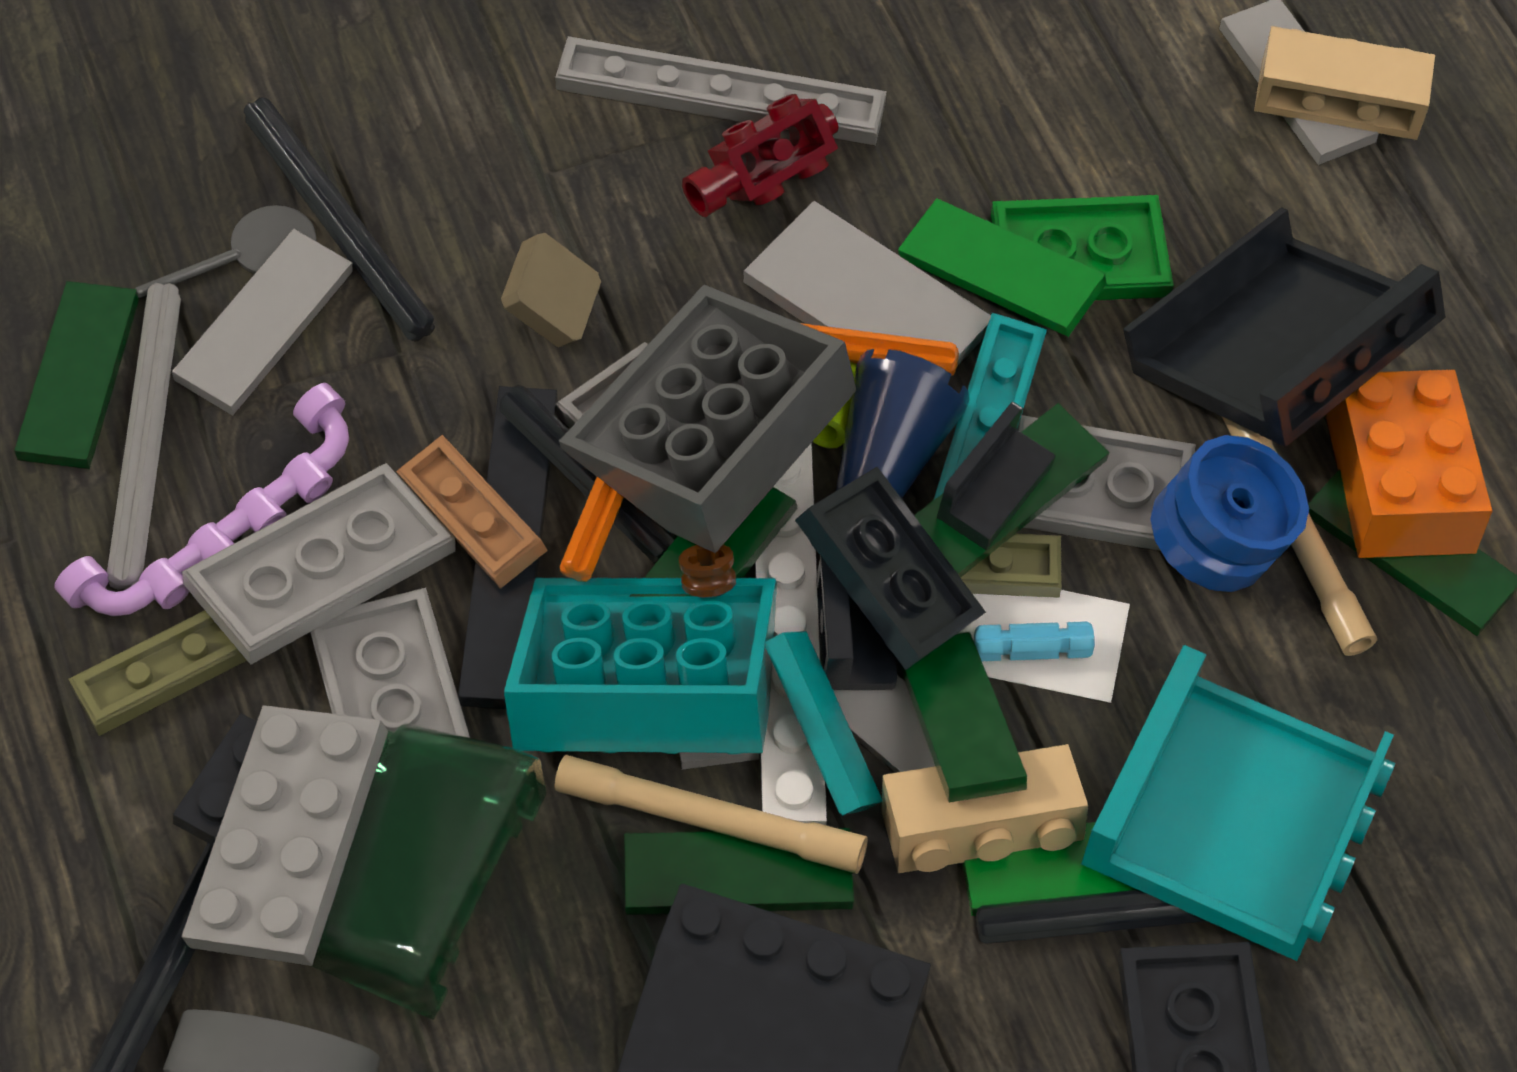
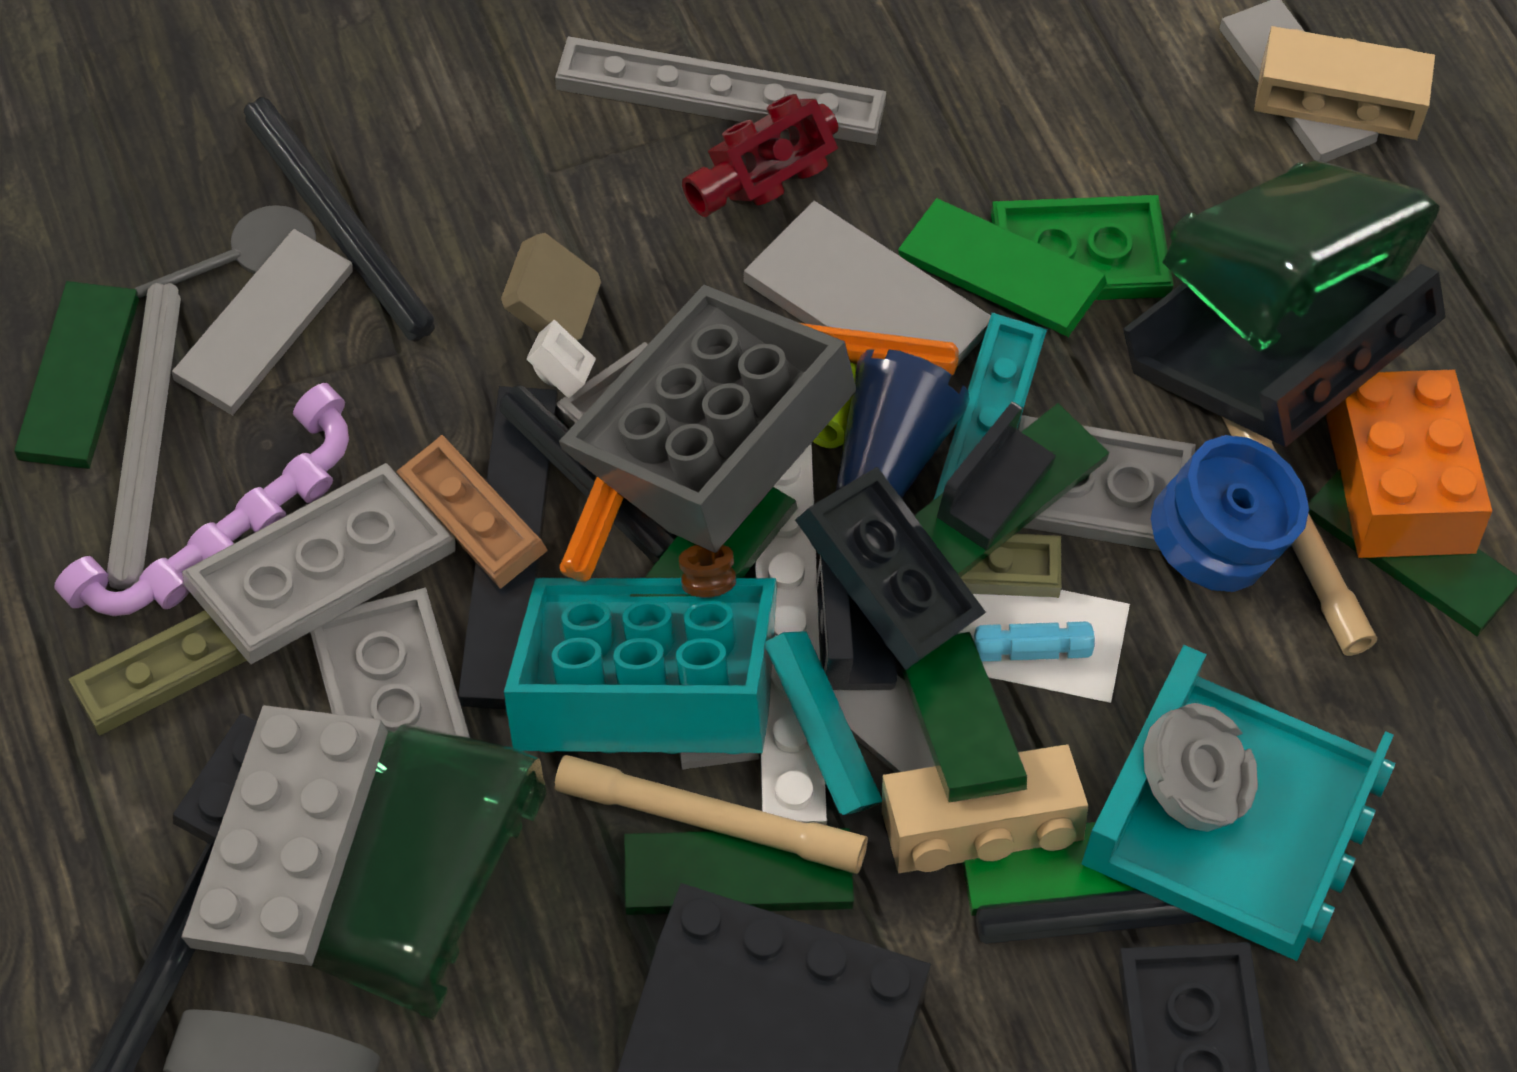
none -> white plate [527,320,596,398]
none -> light grey tile [1143,703,1258,832]
none -> clear green windscreen [1162,160,1440,352]

